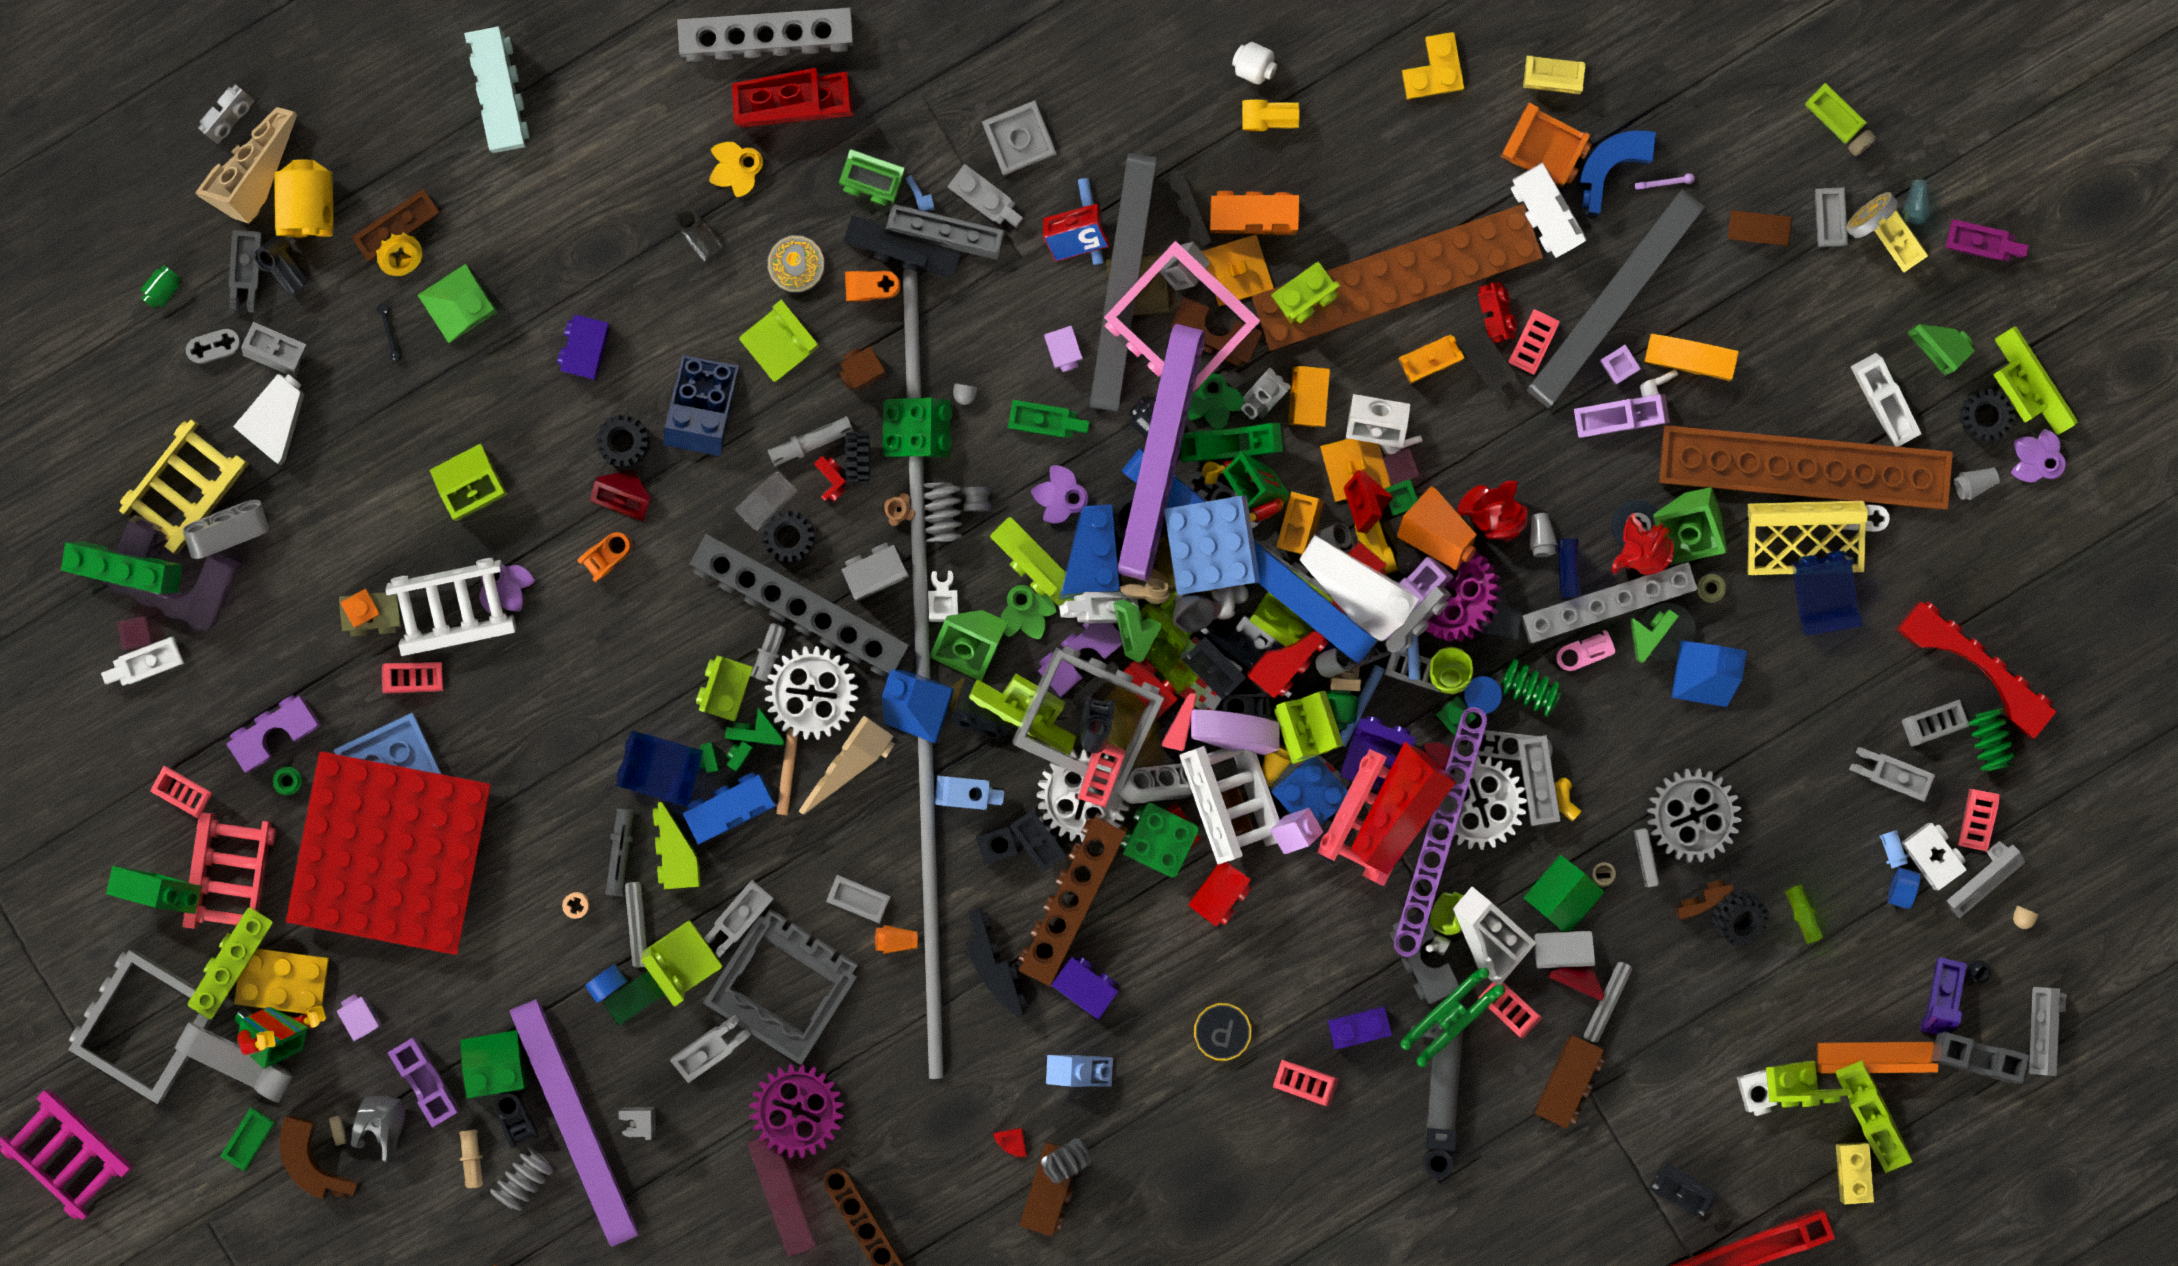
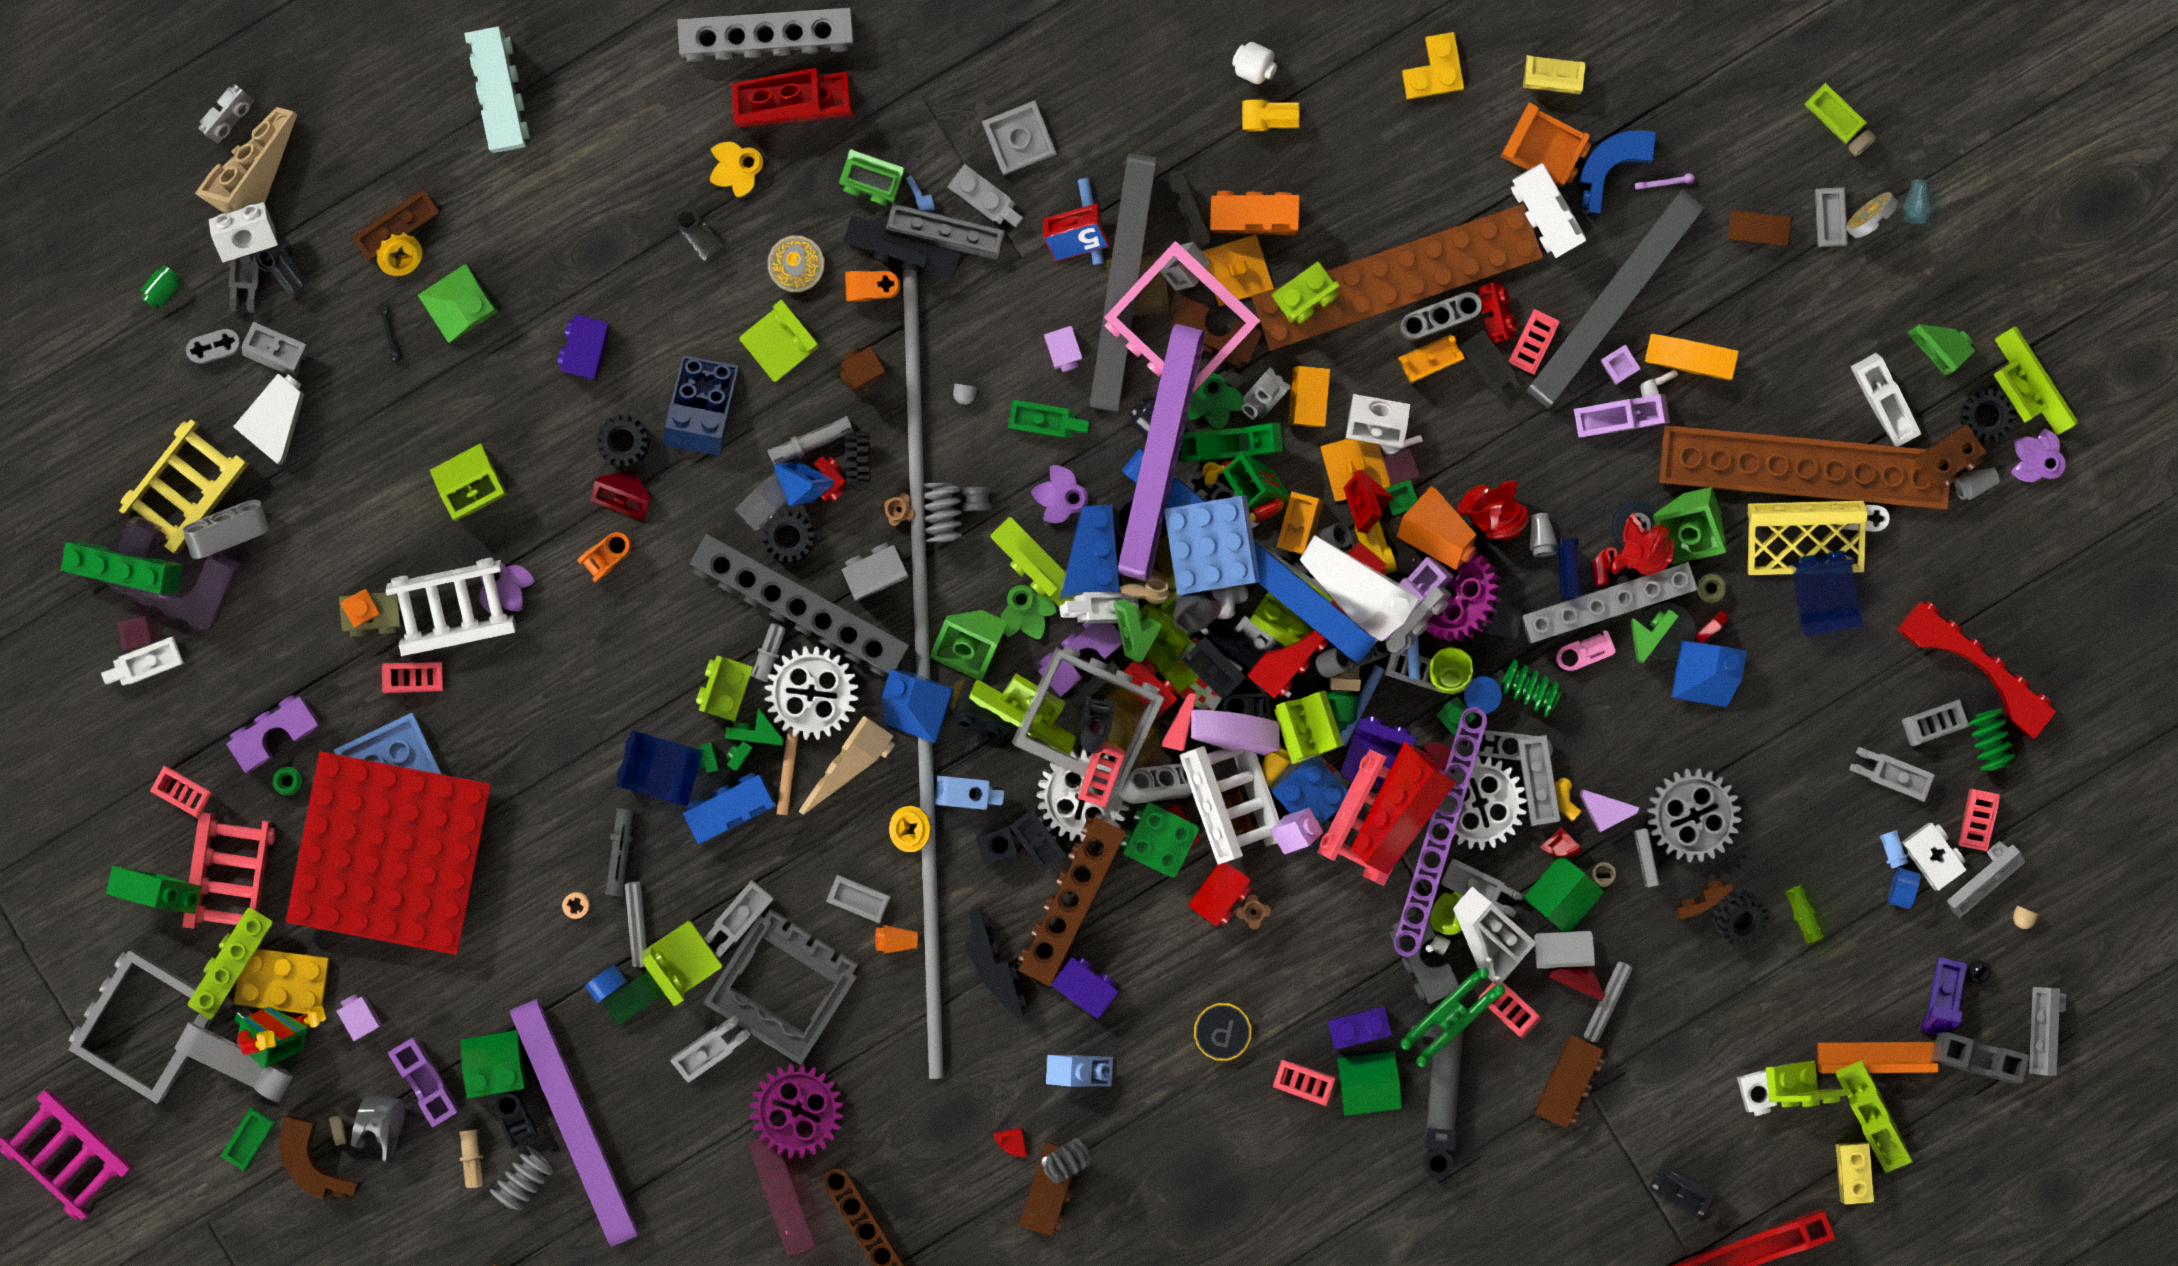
yellow cylinder [274,160,333,238] -> none
light grey hinge [619,1107,656,1140] -> none
lime slope [653,802,701,889] -> none
green bracket [883,398,952,458] -> none
white plate [928,571,958,622] -> none
light yellow hinge [1874,209,1928,272] -> none
magenta hinge [1945,219,2029,261] -> none
none -> white brick [209,202,278,263]
none -> blue slope [775,461,834,506]
none -> yellow gear [889,806,933,852]
none -> medium nougat plate [1236,895,1271,929]
none -> green slope [1337,1051,1402,1116]
none -> light grey beam [1400,292,1482,341]
none -> light grey hinge [1440,858,1524,917]
none -> red tile [1540,827,1582,858]
none -> lavender slope [1580,790,1639,832]
none -> red arm [1592,547,1619,589]
none -> red tile [1695,609,1728,643]
none -> reddish brown brick [1915,424,1987,487]

